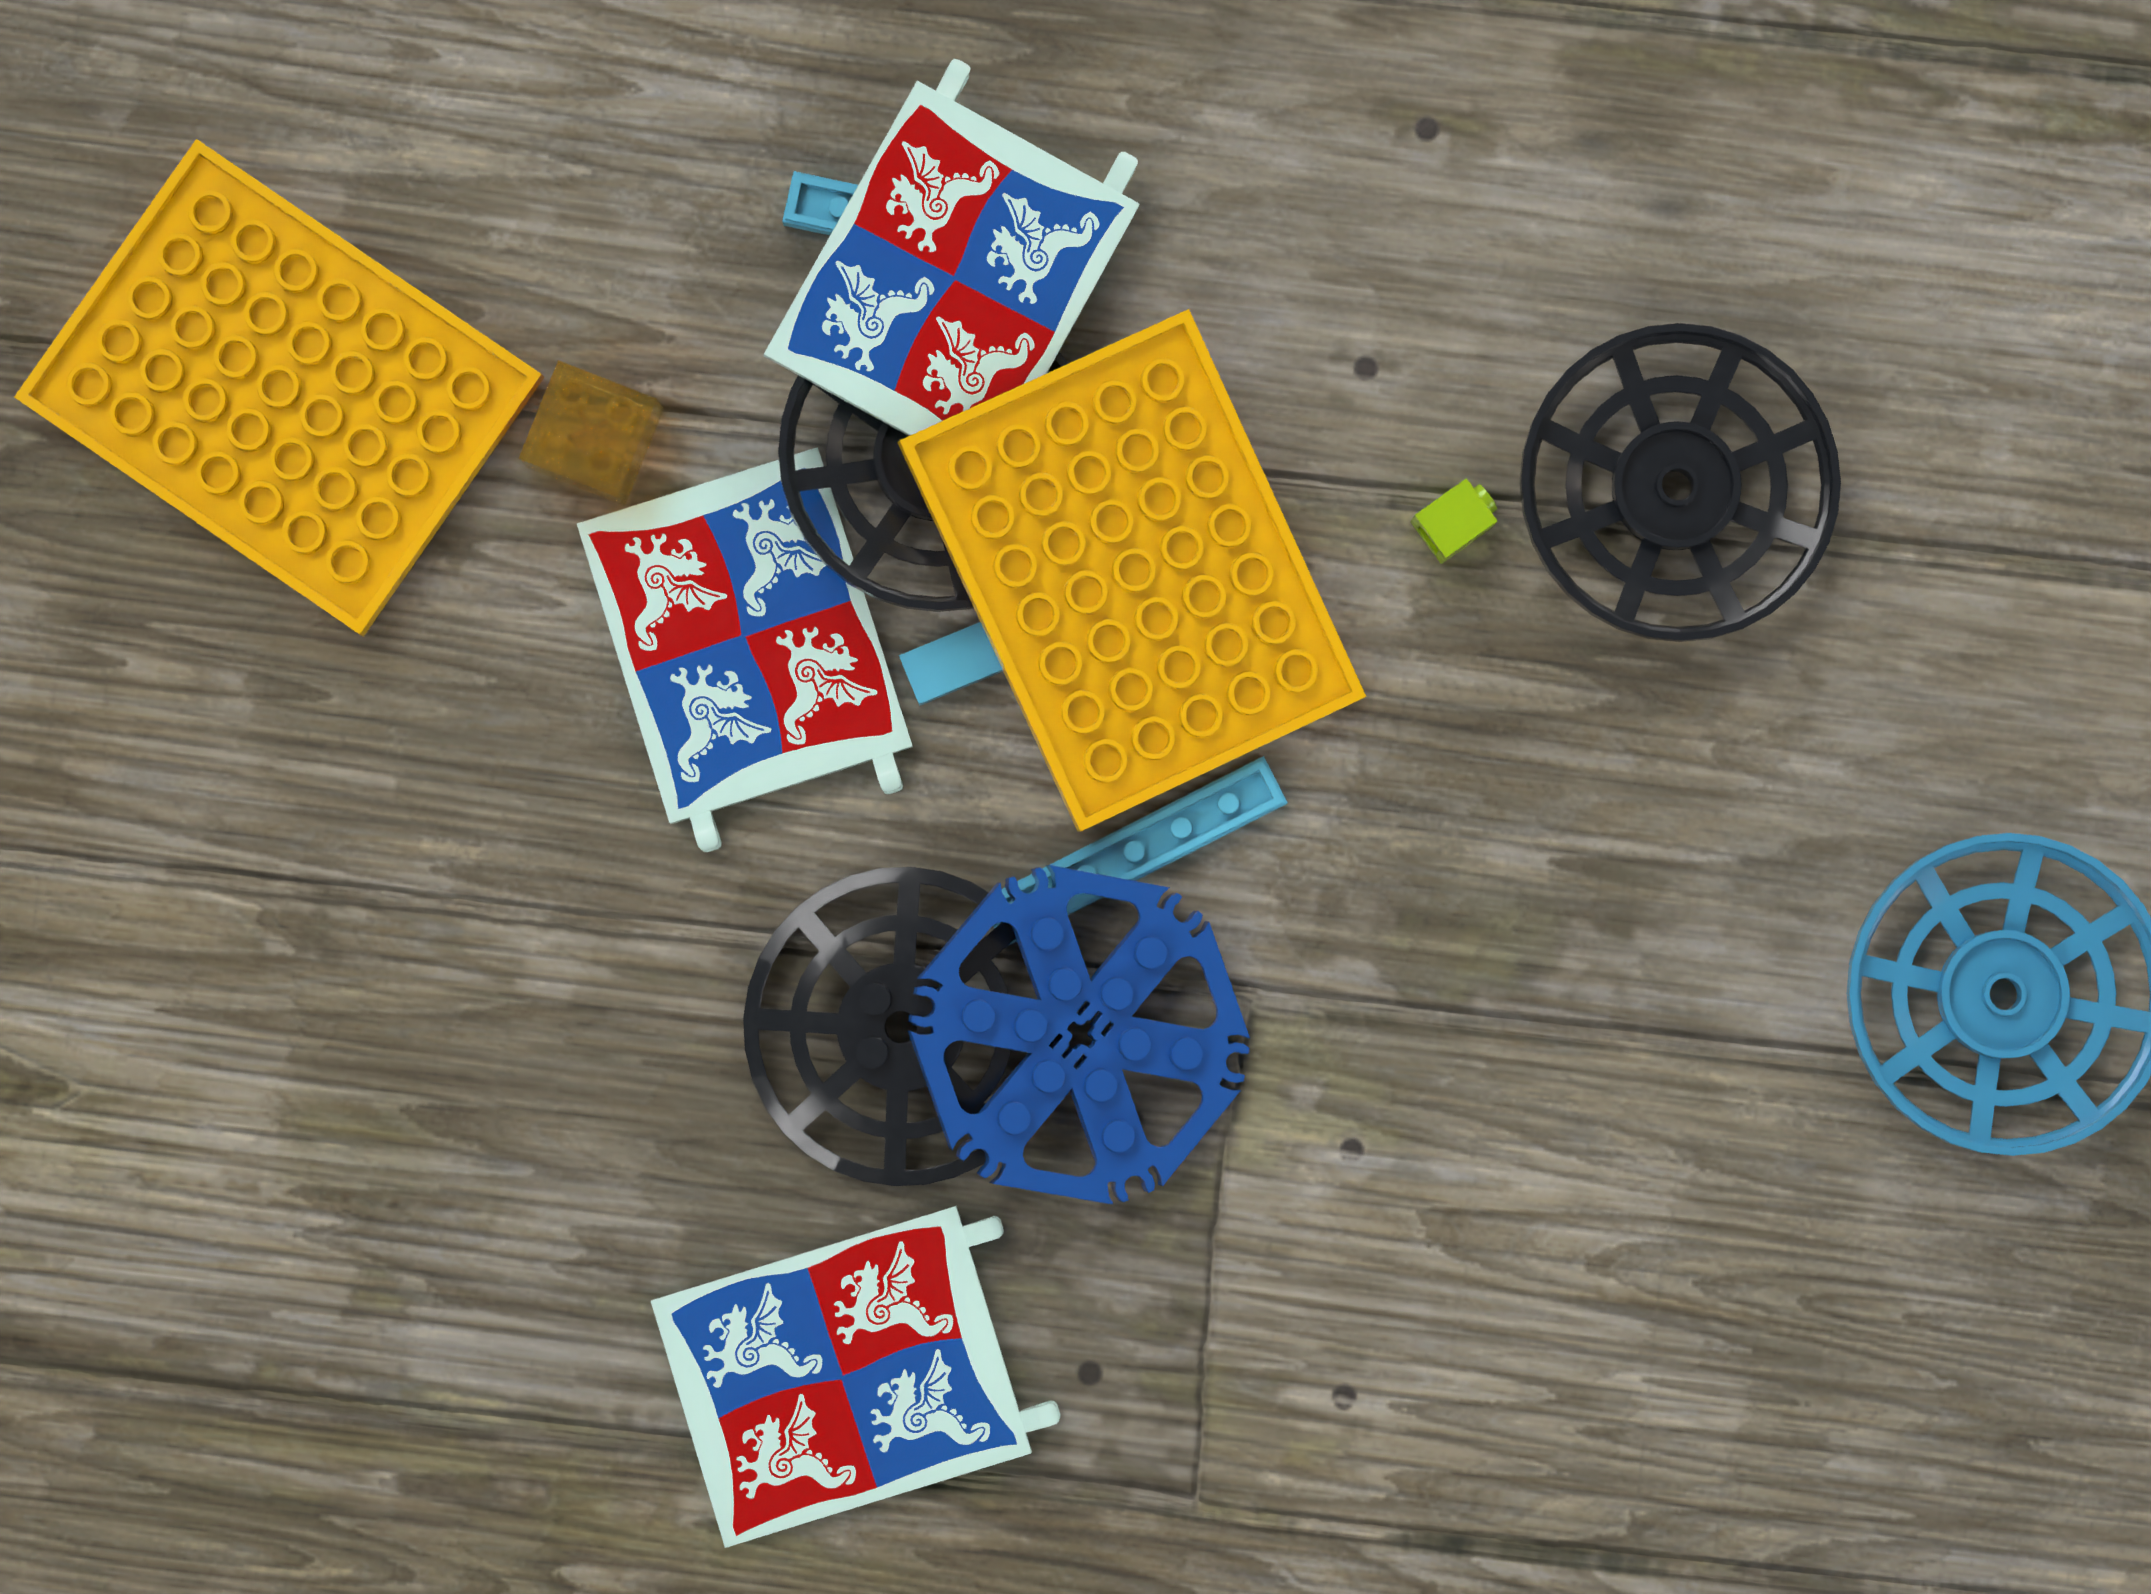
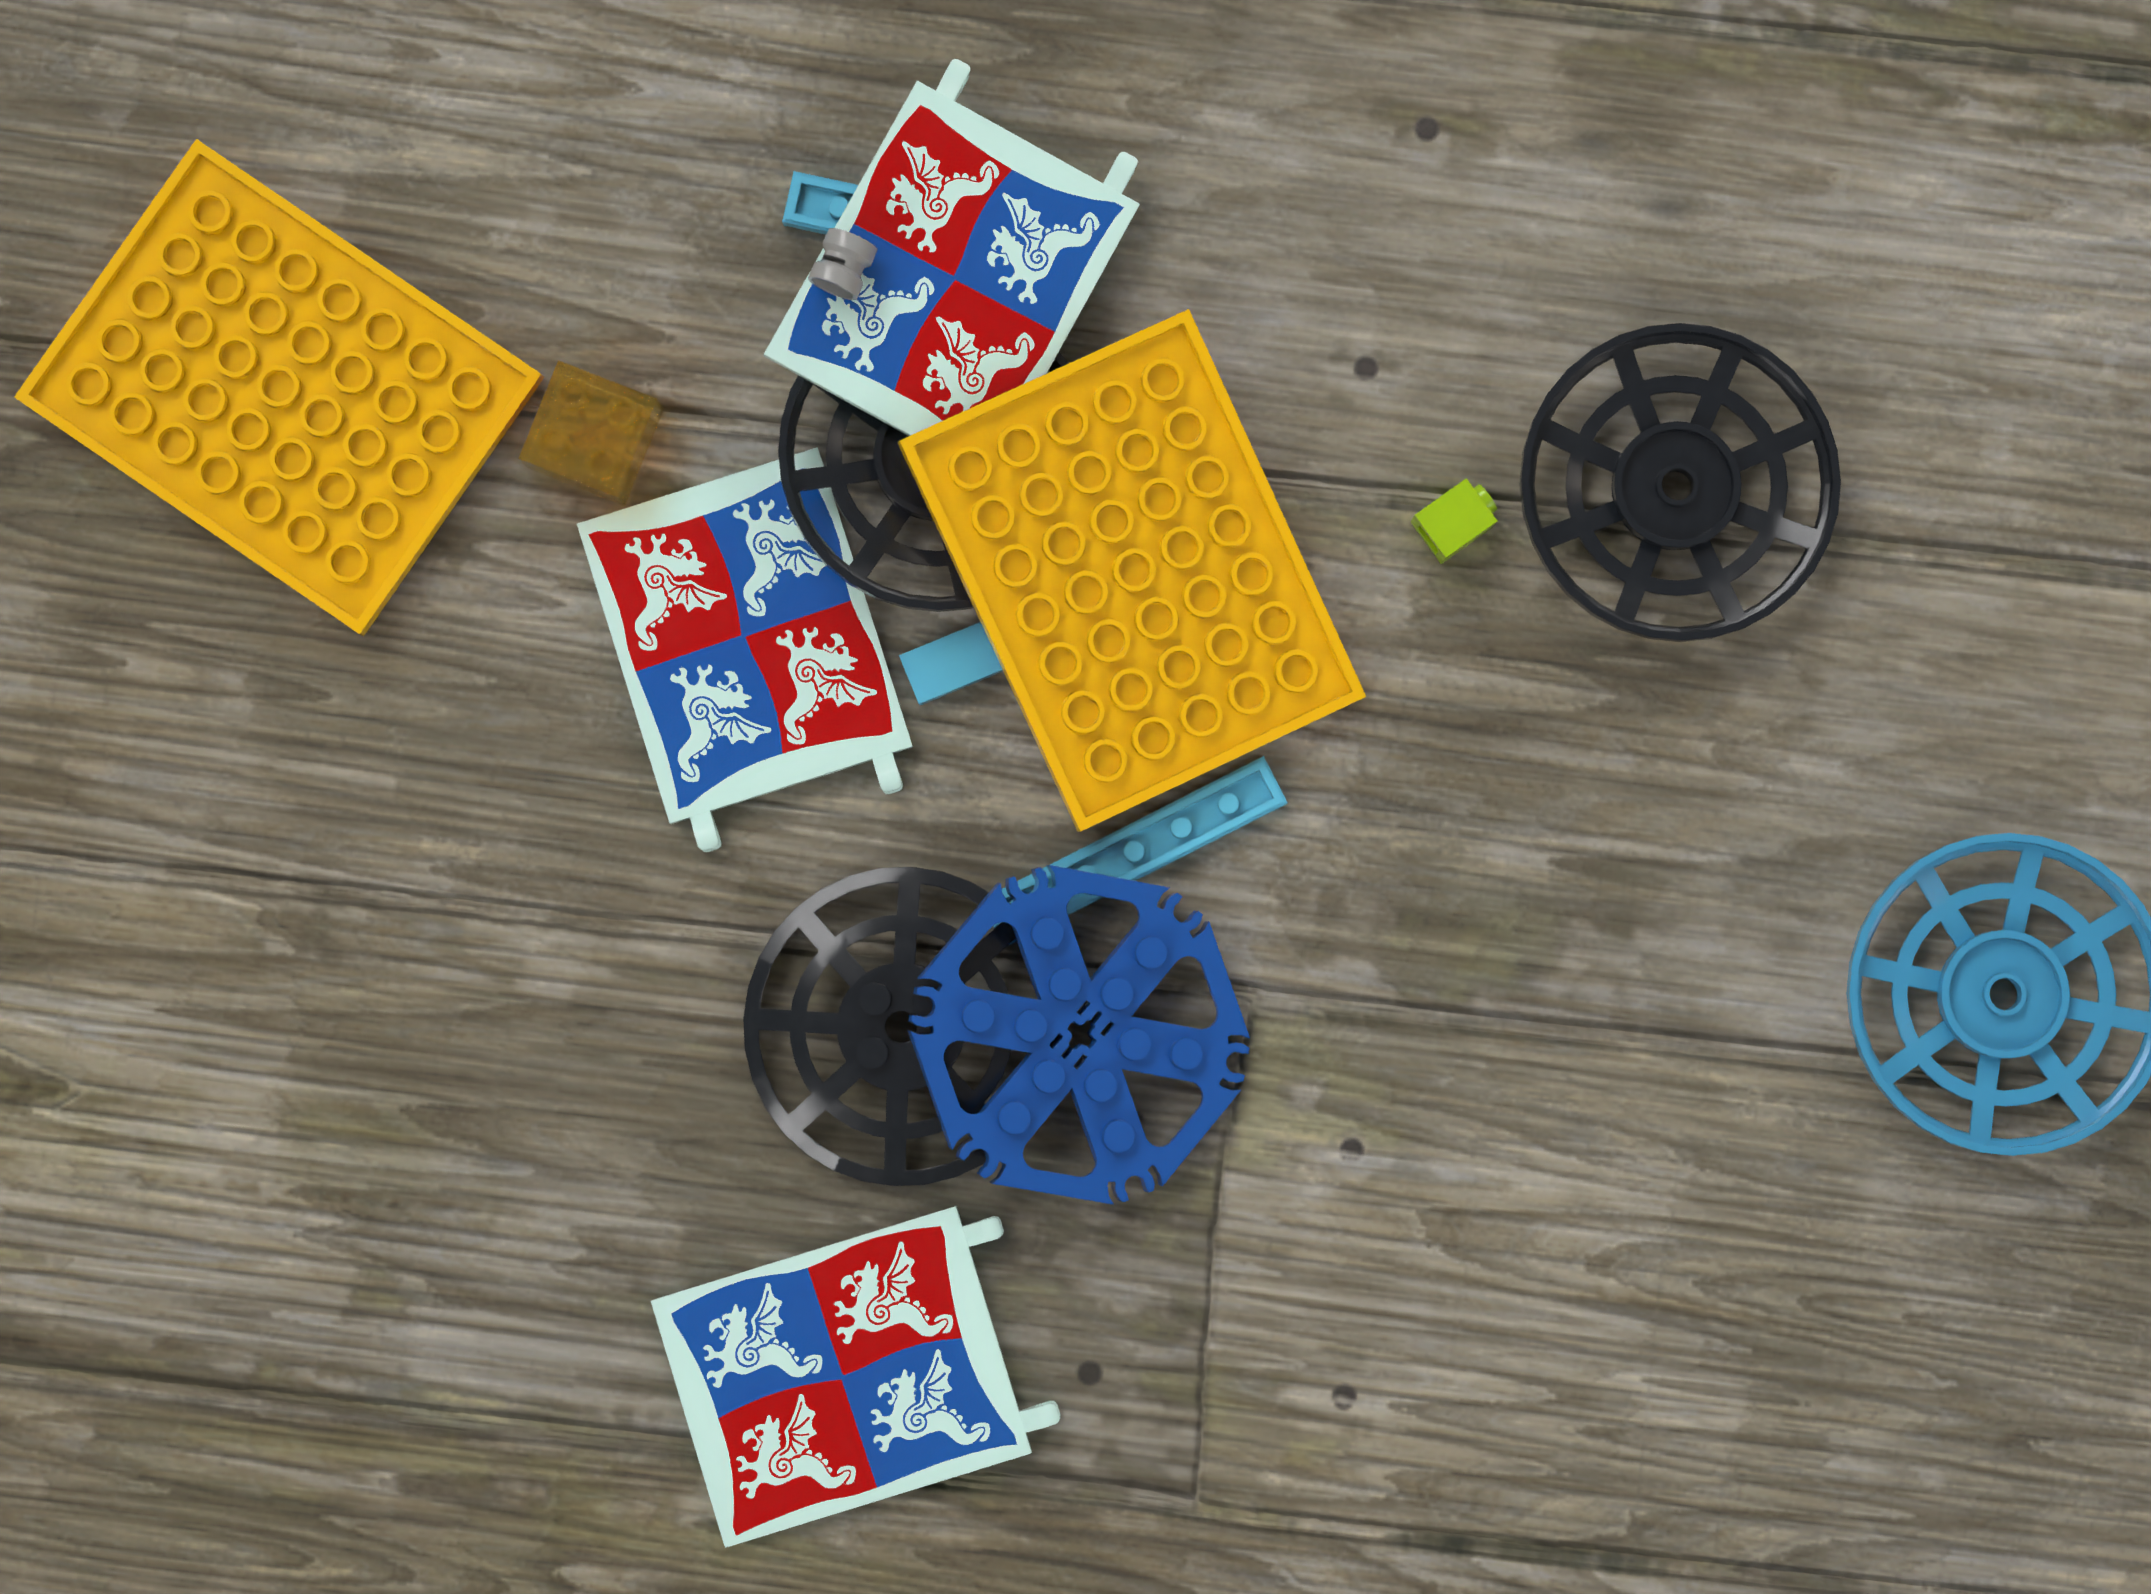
none -> light grey wheel [808,228,878,300]

